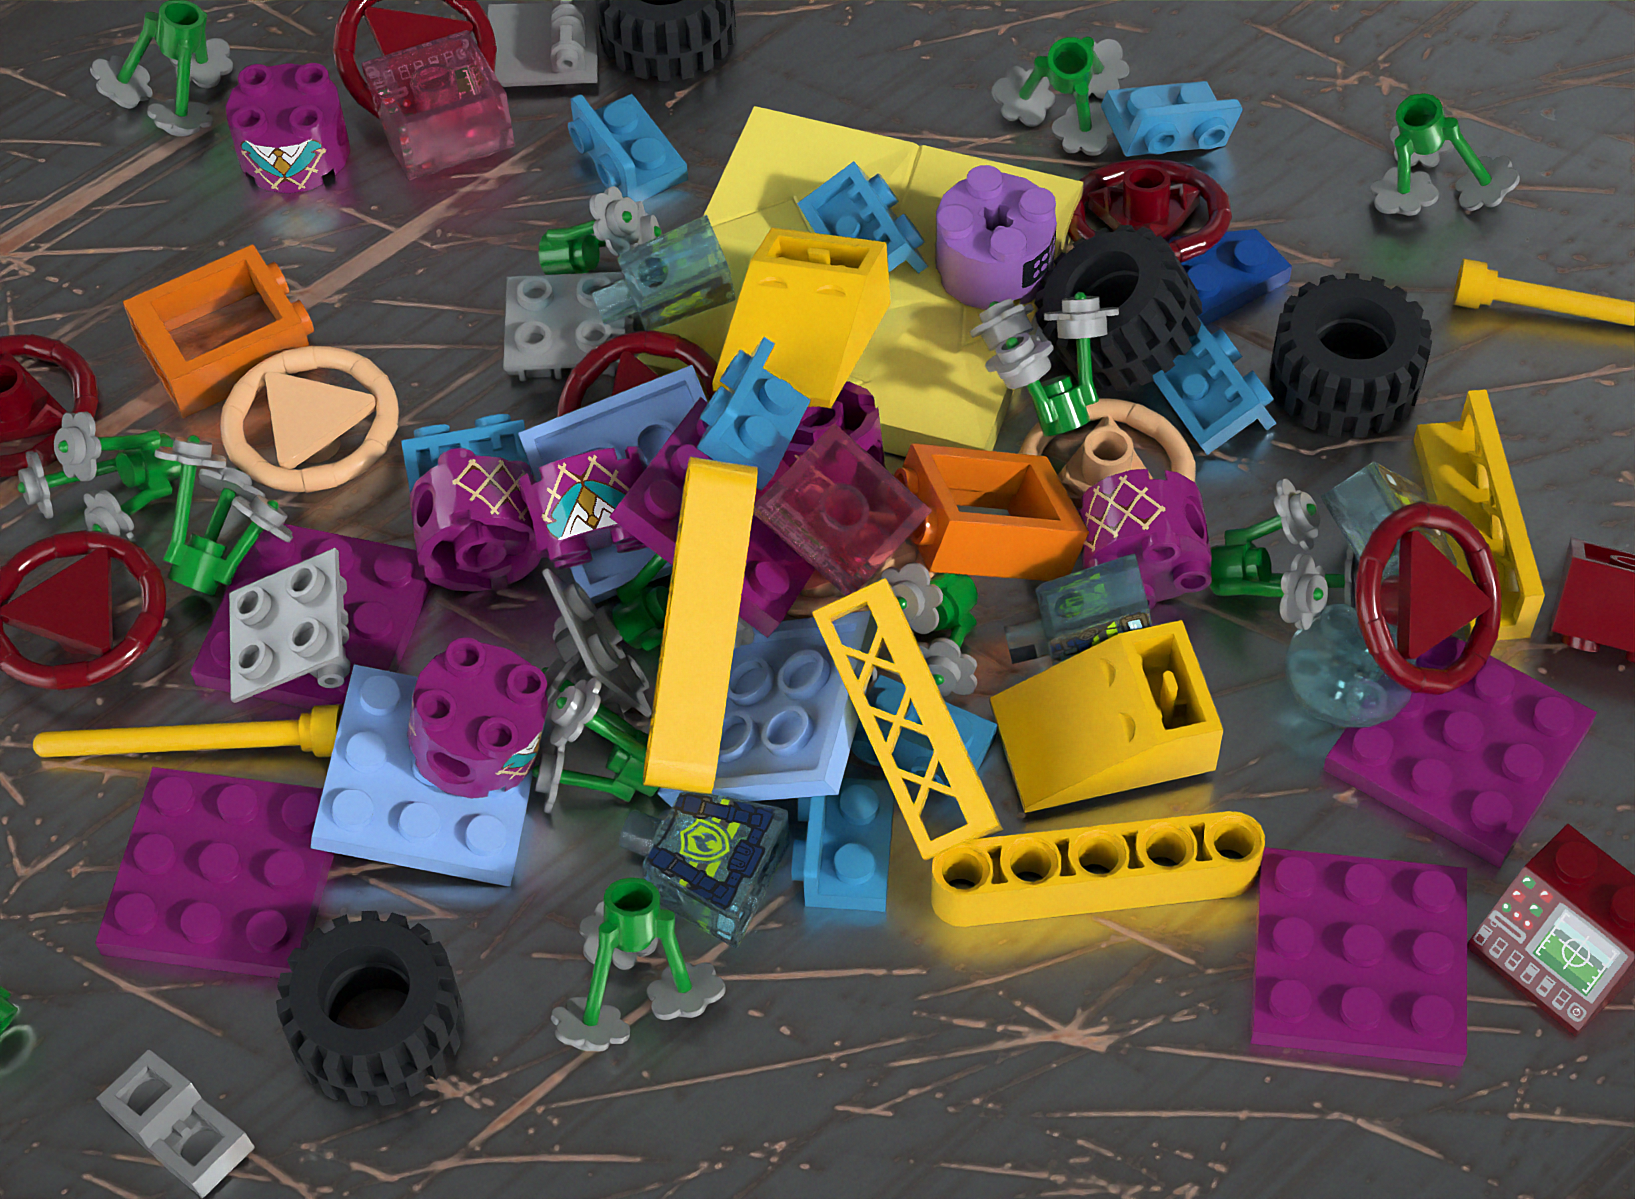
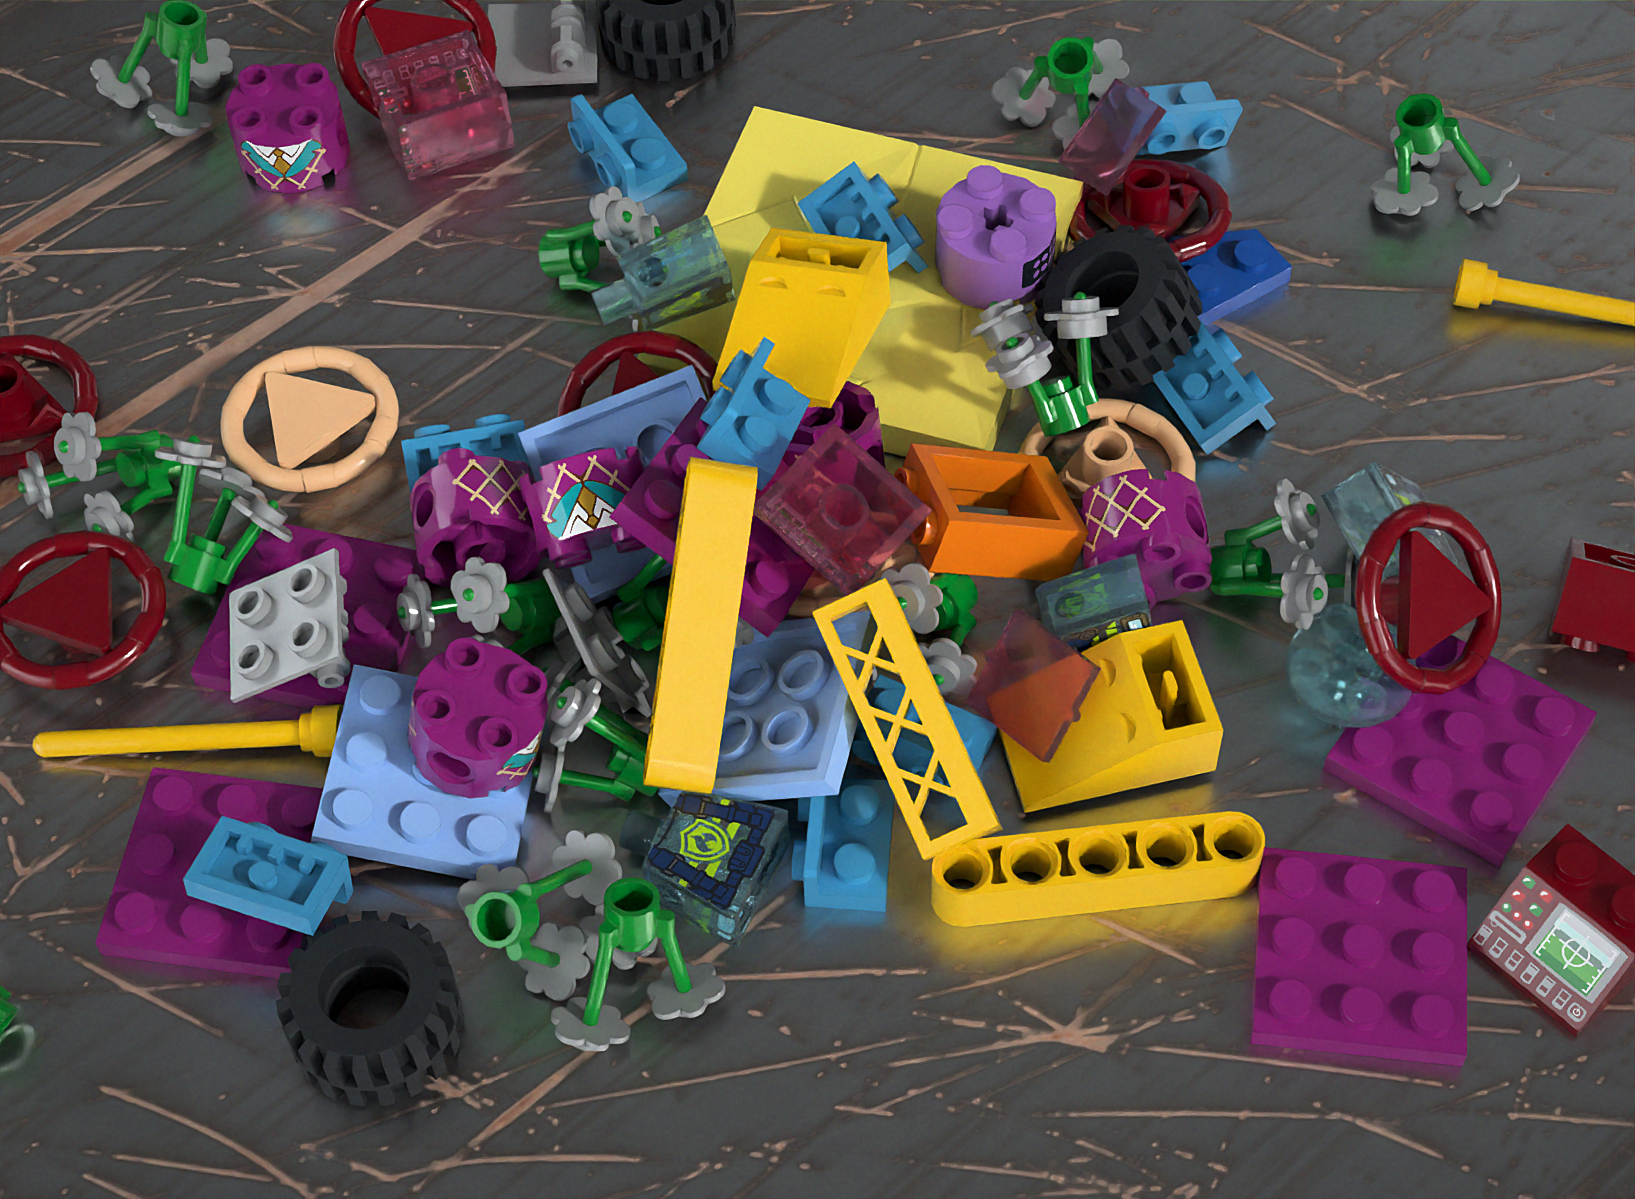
light grey slope [96,1049,255,1199] -> none
orange window [122,244,314,418] -> none
light grey hinge [503,272,625,381] -> none
black tyre [1269,273,1432,438] -> none
yellow fence [1413,389,1545,642] -> none
none -> dark azure bracket [183,816,353,936]
none -> plant [397,557,563,656]
none -> light grey plant [457,829,622,1001]
none -> piece [965,609,1101,763]
none -> clear pink piece [1057,78,1167,196]

